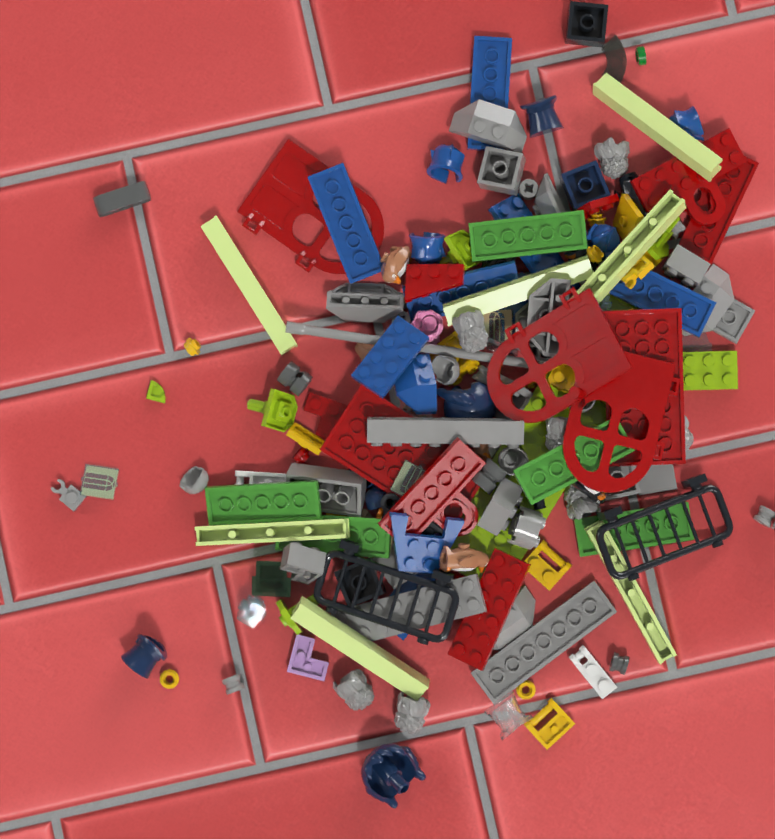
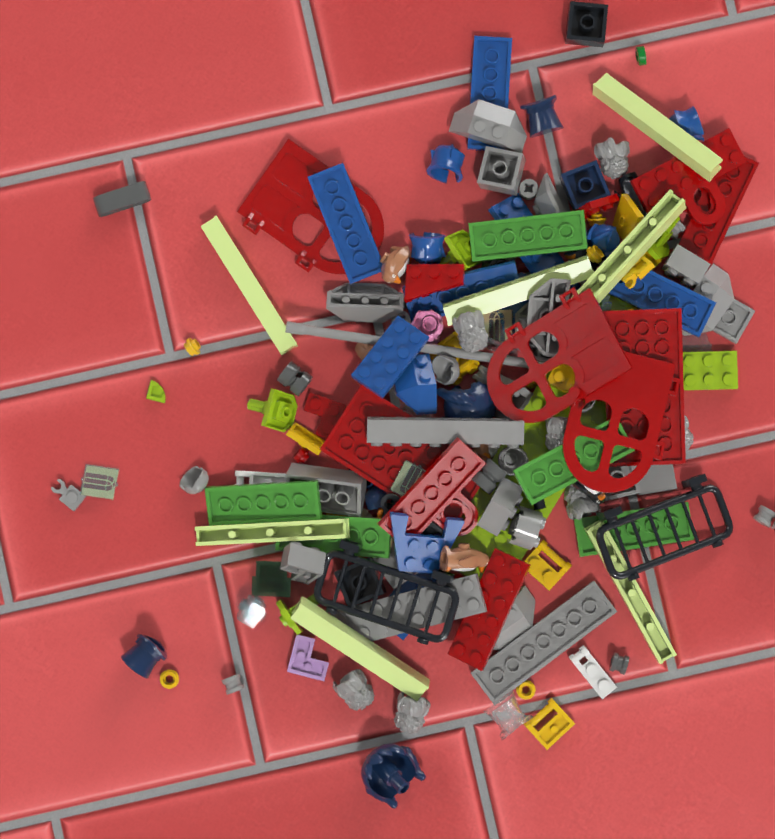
clear smoke tile [601,35,627,82] -> none

